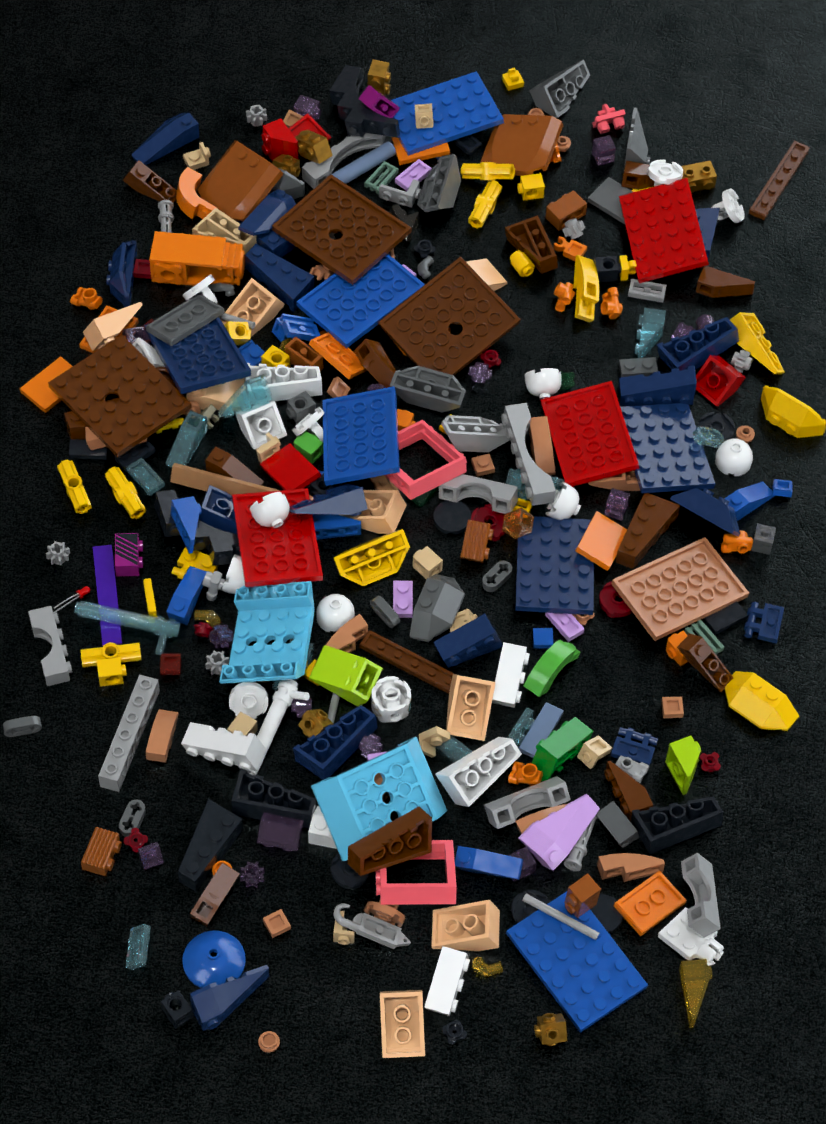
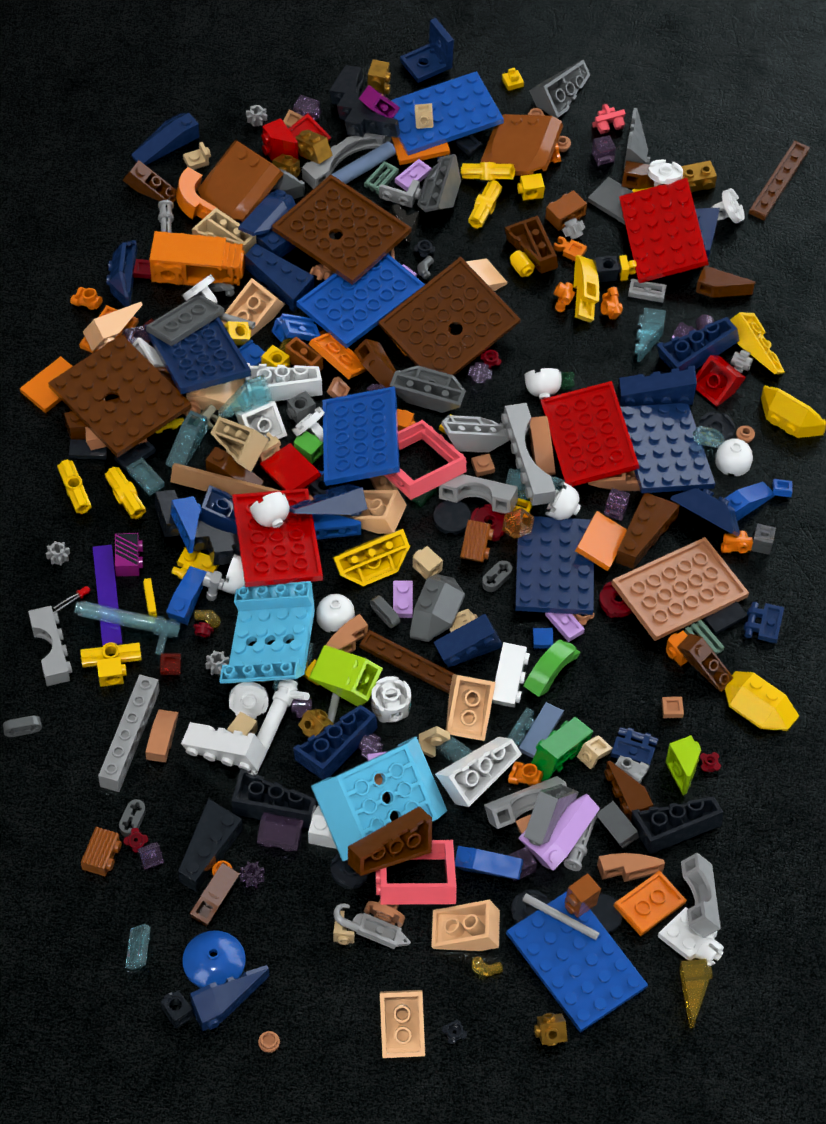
clear purple gear [209,624,233,648] -> none
nougat plate [263,909,291,938] -> none
white wedge [424,946,470,1016] -> none
dark grey plate [619,357,658,378] -> none
none -> tan wedge [211,417,268,472]
none -> dark blue bracket [400,18,454,83]
none -> arch [524,784,579,846]

